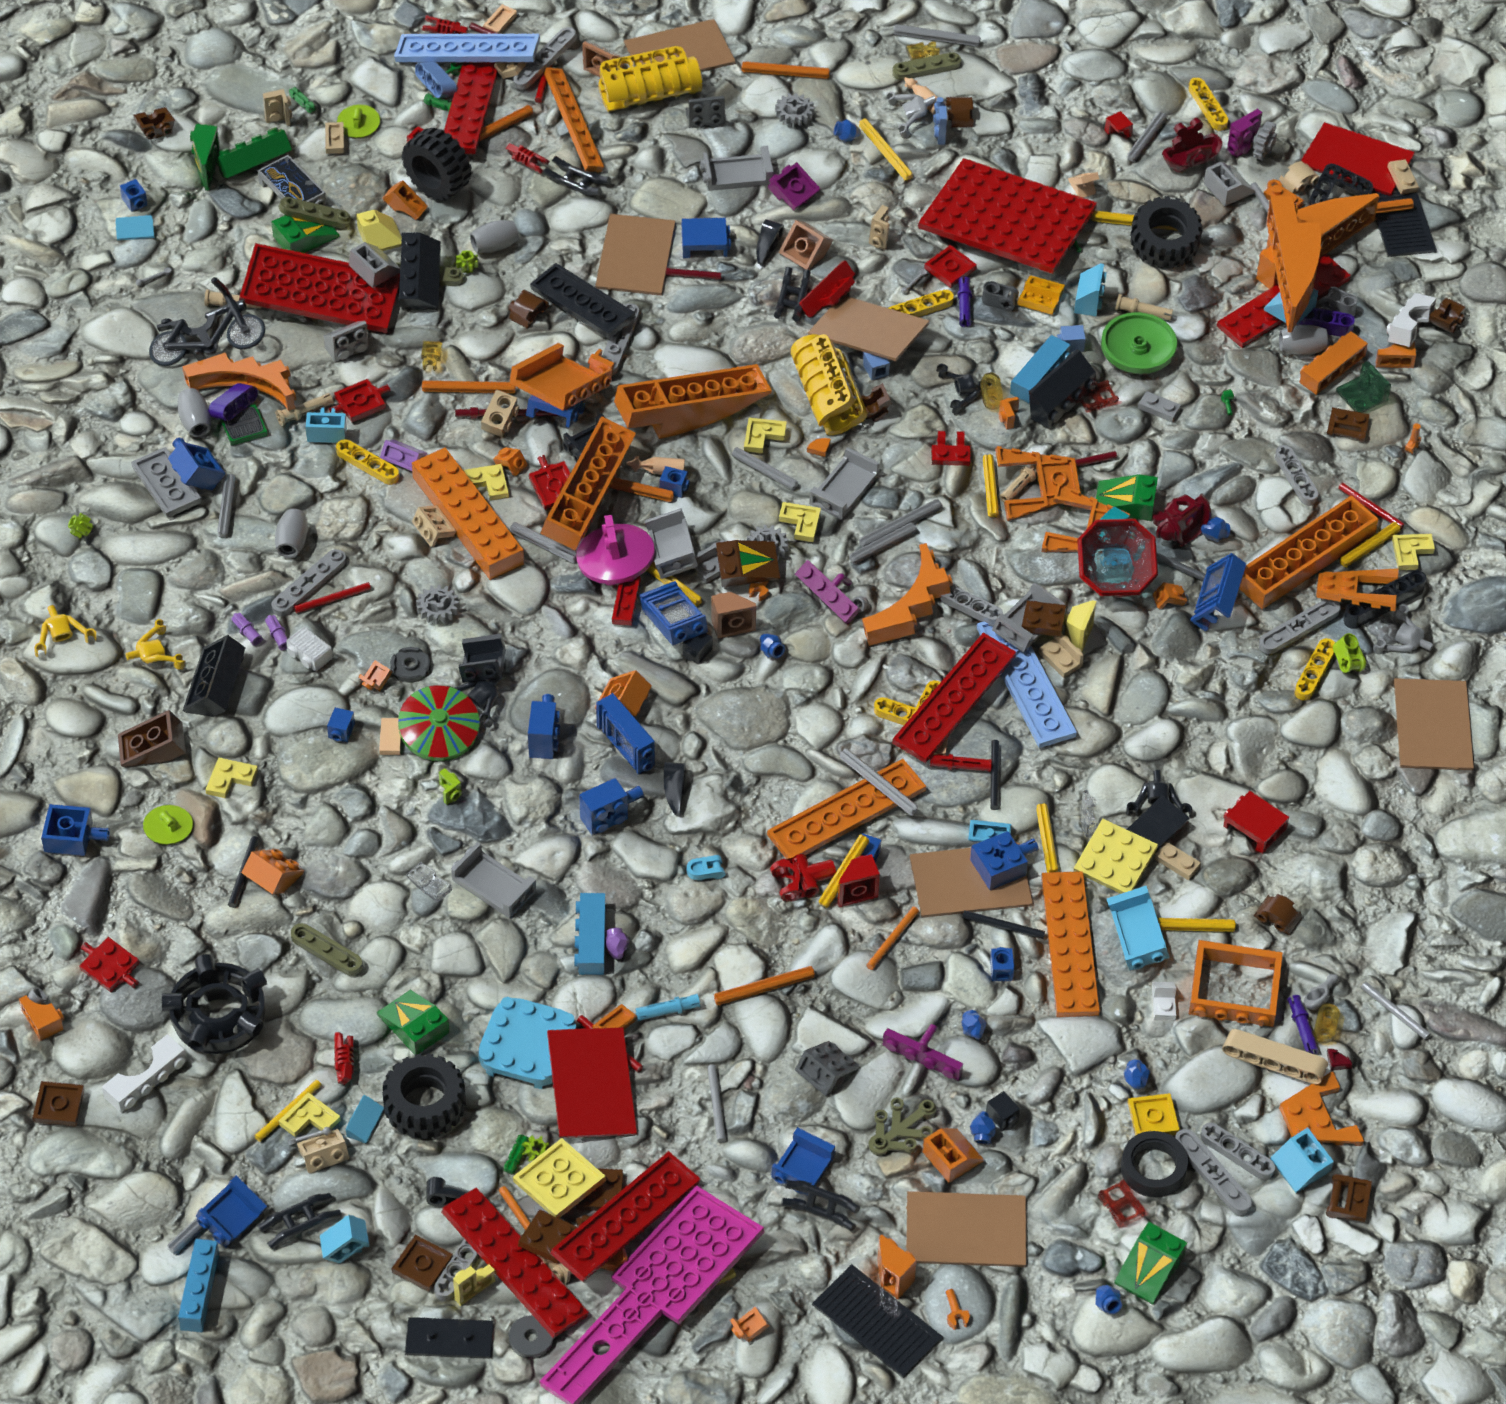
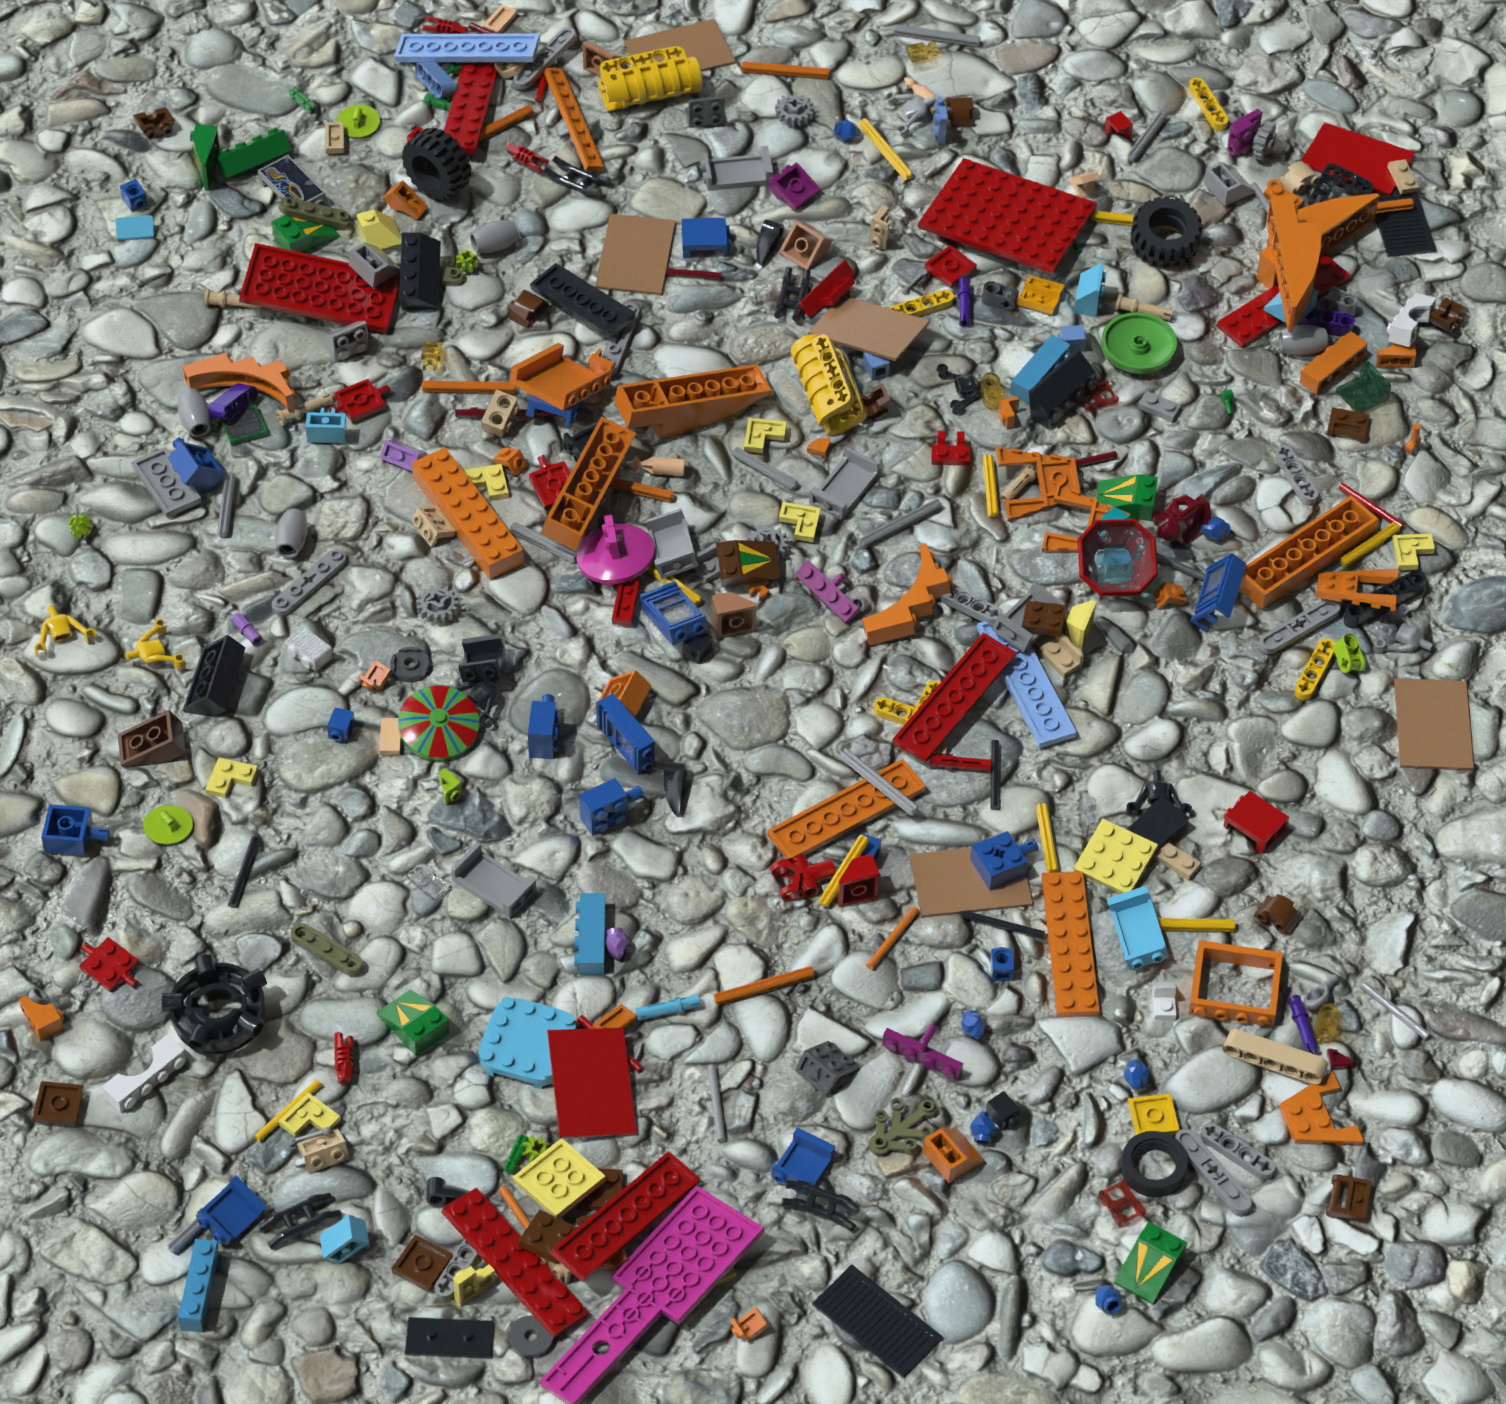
piece [149,277,265,366] -> none
orange slope [241,848,305,894] -> none
tan bracket [263,89,293,126] -> none
medium lavender axle [265,615,288,650] -> none
red bar [294,582,371,614] -> none
yellow beam [336,439,399,485] -> none
medium azure slope [346,1095,384,1143] -> none
black tyre [382,1054,466,1139] -> none
blue brick [659,466,690,498] -> none
medium azure plate [687,855,726,880] -> none
blue rock [760,634,785,658] -> none
light grey axle [849,523,917,564] -> none
orange slope [877,1235,917,1299] -> none
olive plate [892,52,961,80] -> none
medium nougat piece [905,1191,1027,1267] -> none
orange bar [945,1289,970,1330] -> none
medium azure slope [968,820,1011,842] -> none
dark red piece [1162,118,1222,172] -> none
medium azure slope [1270,1127,1334,1193] -> none

